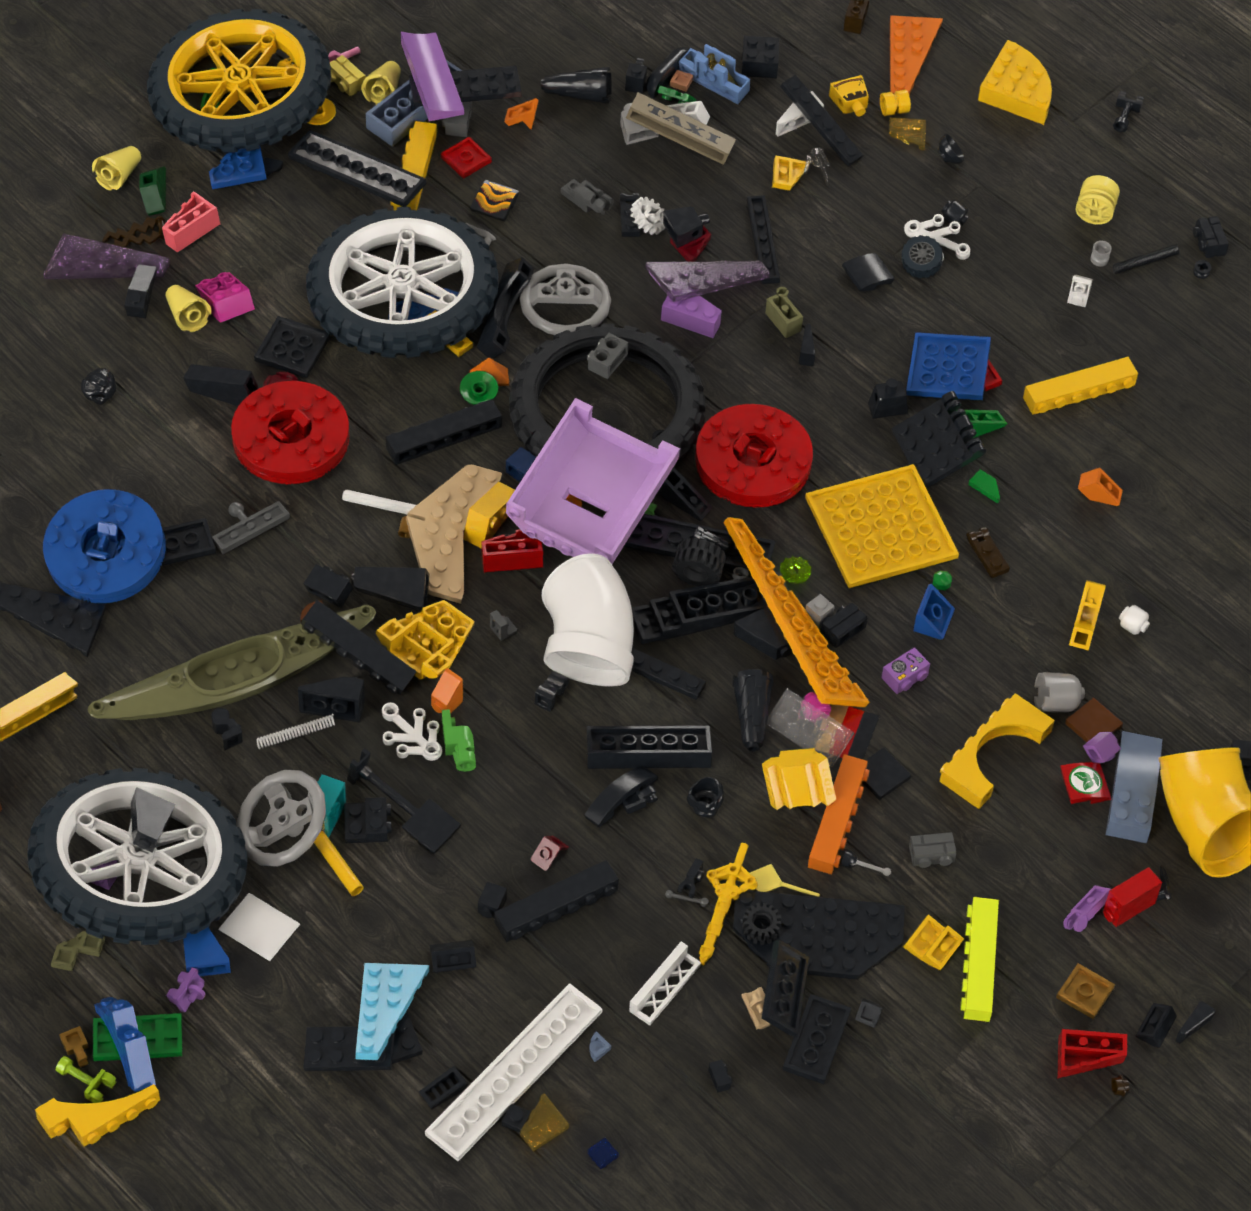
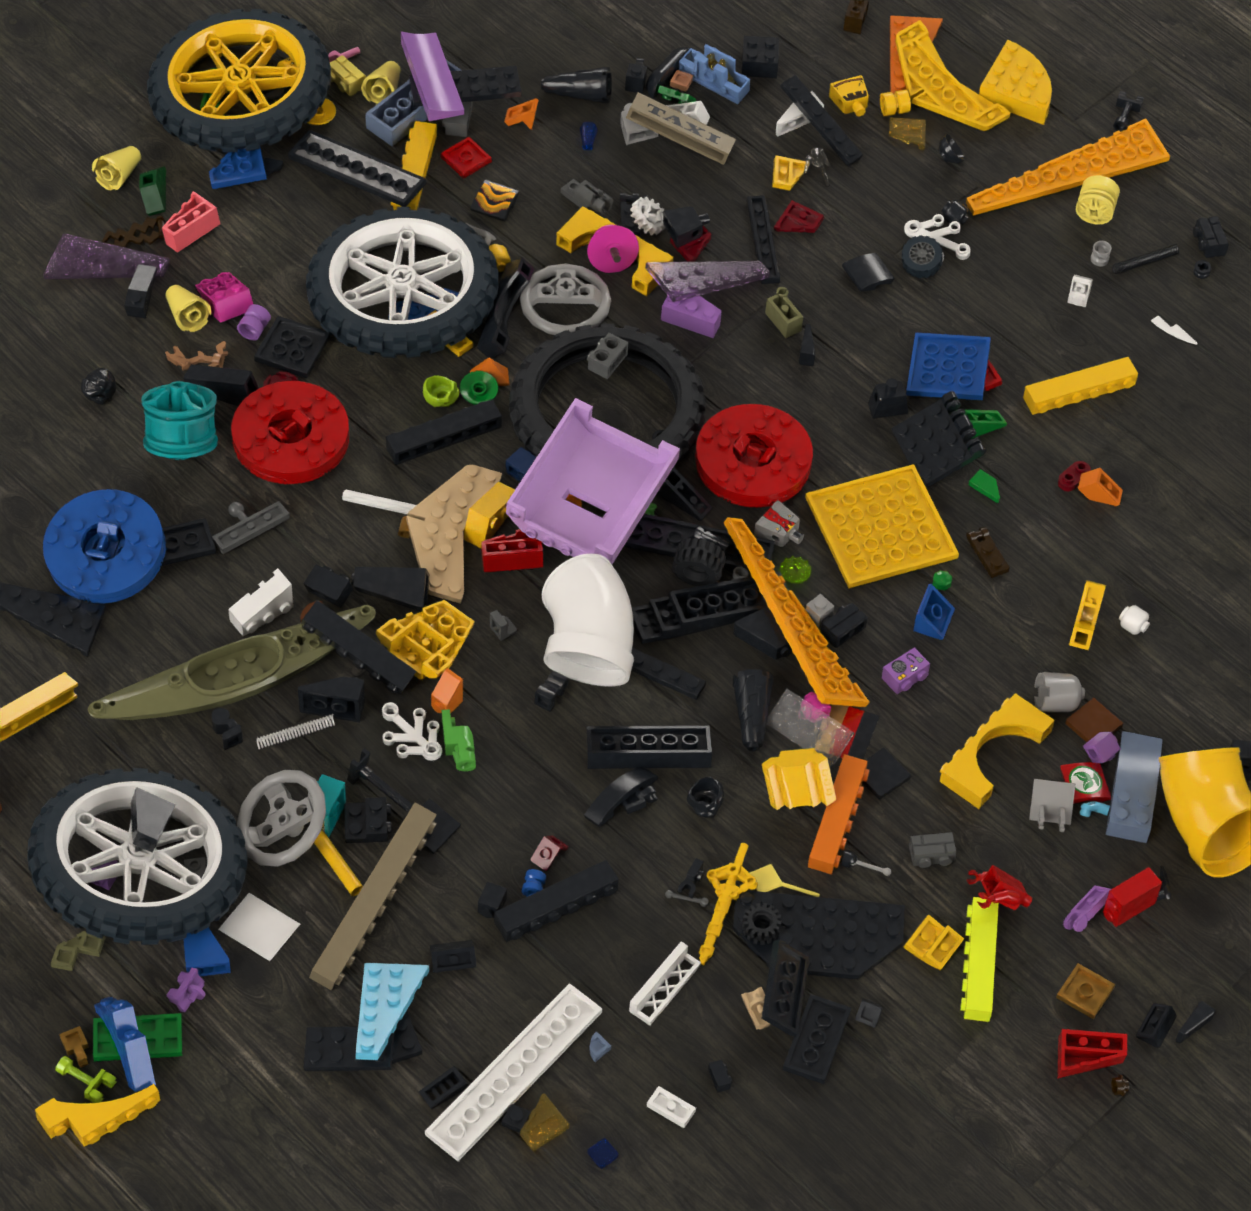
none -> teal wheel [141,381,218,460]
none -> medium nougat piece [165,341,228,371]
none -> white wedge [229,568,293,636]
none -> medium lavender wheel [237,304,271,340]
none -> dark tan brick [309,802,437,991]
none -> lime hair [423,375,459,407]
none -> yellow head [489,244,510,272]
none -> blue wheel [521,869,546,897]
none -> yellow arch [556,206,673,296]
none -> clear blue cone [580,122,598,150]
none -> dark pink piece [587,225,639,273]
none -> white plate [647,1086,696,1128]
none -> light grey torso [754,500,804,547]
none -> dark red wing [774,200,824,233]
none -> yellow wing [895,20,1011,131]
none -> light orange wing [966,119,1170,216]
none -> red torso [967,865,1032,910]
none -> light grey plate [1029,779,1076,832]
none -> dark red plate [1058,461,1091,491]
none -> medium azure arm [1080,801,1110,817]
none -> white sticker [1151,316,1198,345]

